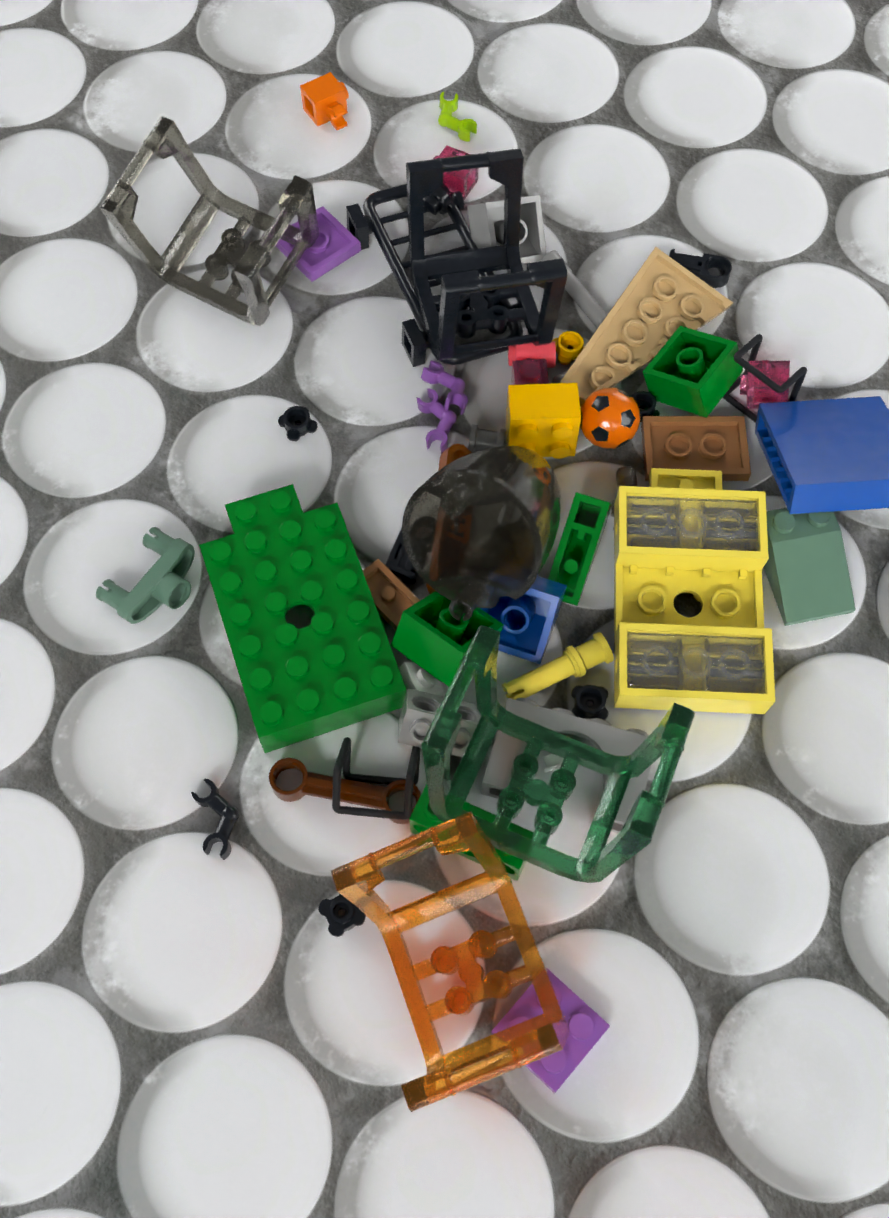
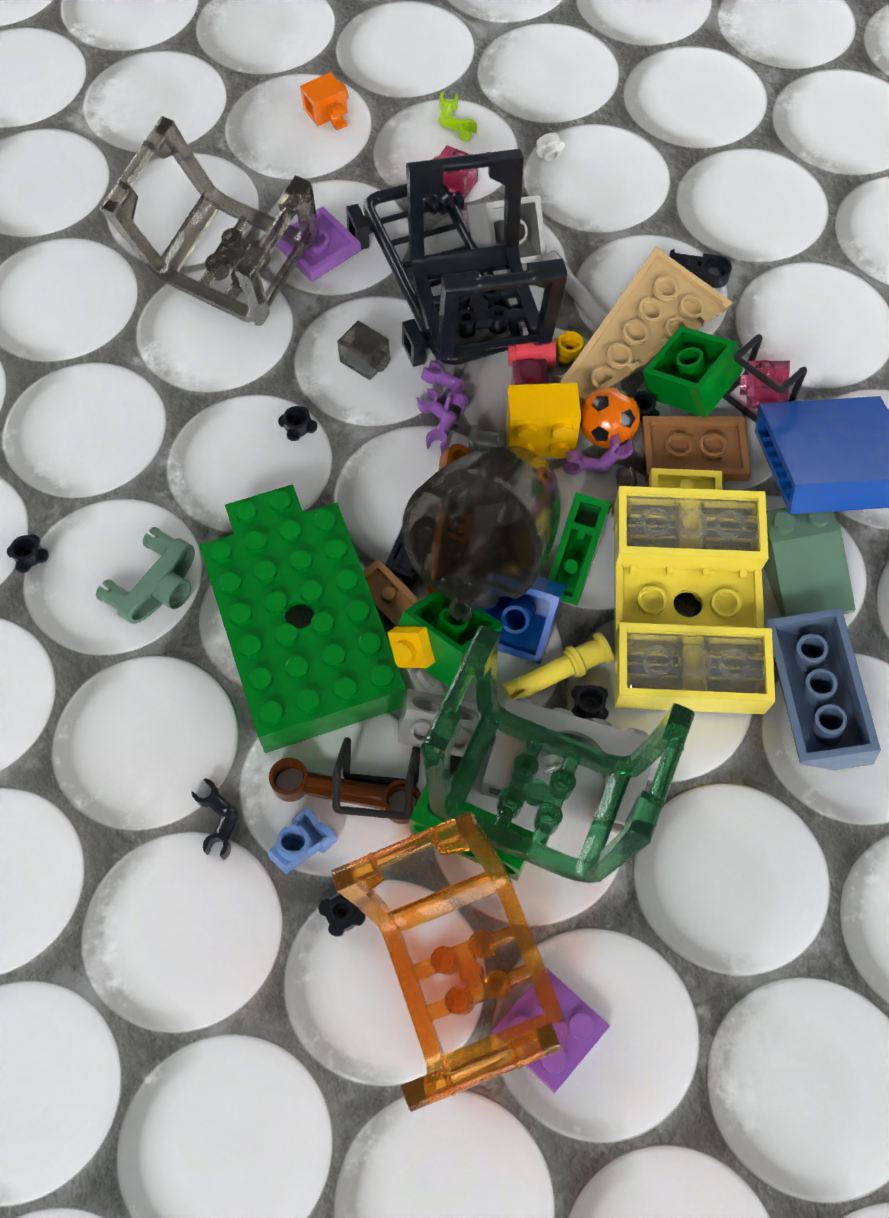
none -> black plate [7,534,49,573]
none -> medium blue plate [268,808,337,874]
none -> clear smoke brick [337,320,391,380]
none -> yellow plate [387,626,435,668]
none -> white plate [536,133,565,161]
none -> medium lavender arm [563,434,633,475]
none -> sand blue slope [765,608,881,770]

